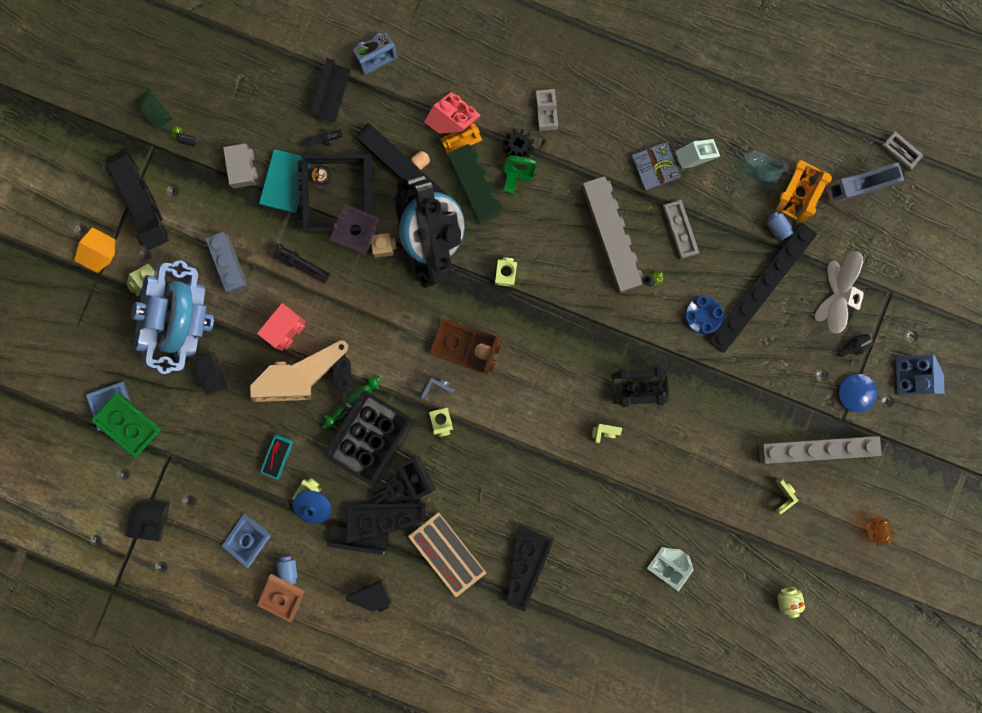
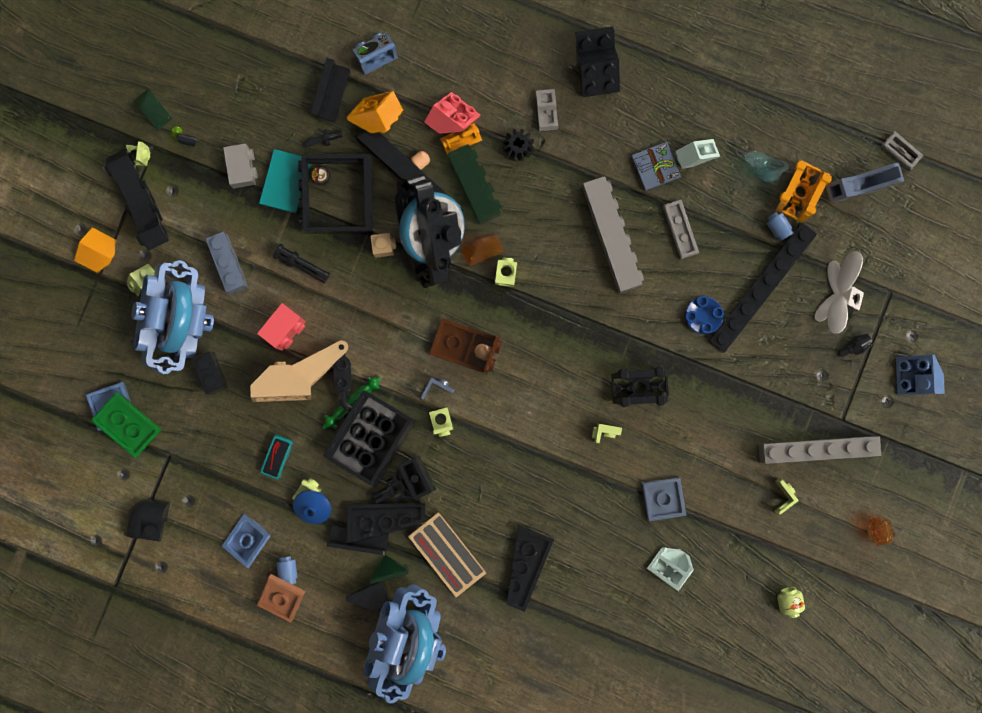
piece [330,204,381,255] -> none
green piece [503,155,537,195] -> none
arm [642,272,664,287] -> none
blue dish [838,374,877,412] -> none
none -> yellowish green bracket [126,141,150,166]
none -> light orange slope [346,91,403,133]
none -> medium blue piece [364,584,446,703]
none -> clear green slope [370,554,410,584]
none -> clear orange slope [462,234,504,267]
none -> black bracket [575,26,620,97]
none -> sand blue tile [642,477,686,522]

